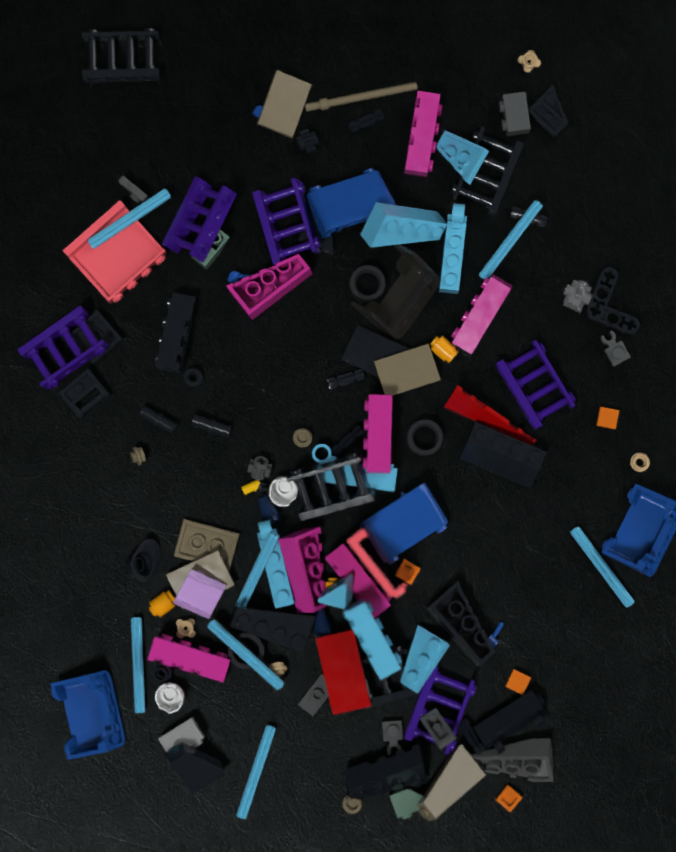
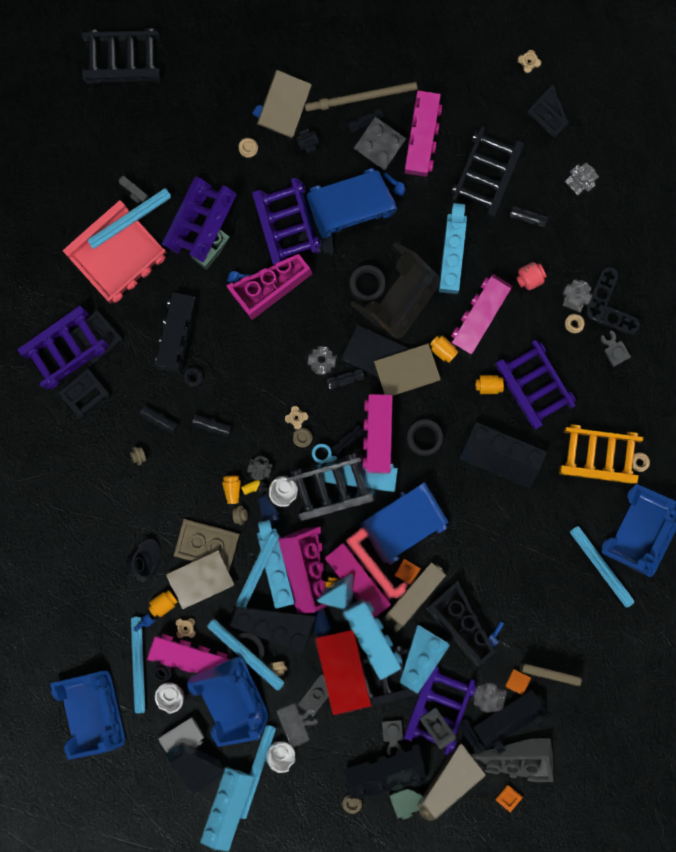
lavender slope [174,569,226,619] -> none
medium azure wedge [360,202,447,247] -> none
medium azure wing [436,131,489,184] -> none
red wedge [443,386,536,446] -> none
medium azure axle [479,200,543,280] -> none
dark grey brick [499,92,531,136] -> none
orange tile [596,407,619,430] -> none
none -> blue hand [133,612,156,631]
none -> blue windscreen [187,657,268,747]
none -> medium azure brick [200,768,254,851]
none -> light orange cone [222,475,241,504]
none -> dark tan plate [233,506,248,525]
none -> tan plate [239,138,258,157]
none -> white hair [266,741,295,773]
none -> clear brick [277,702,318,748]
none -> tan plate [285,406,308,429]
none -> clear brick [308,347,336,375]
none -> black plate [354,117,407,170]
none -> dark tan slope [380,563,446,634]
none -> blue hand [383,173,405,196]
none -> clear brick [474,683,507,712]
none -> light orange brick [476,375,504,394]
none -> coral head [516,262,546,290]
none -> dark tan tile [519,663,581,686]
none -> light orange fence [559,425,643,484]
none -> clear brick [565,163,599,195]
none -> tan plate [565,314,584,333]

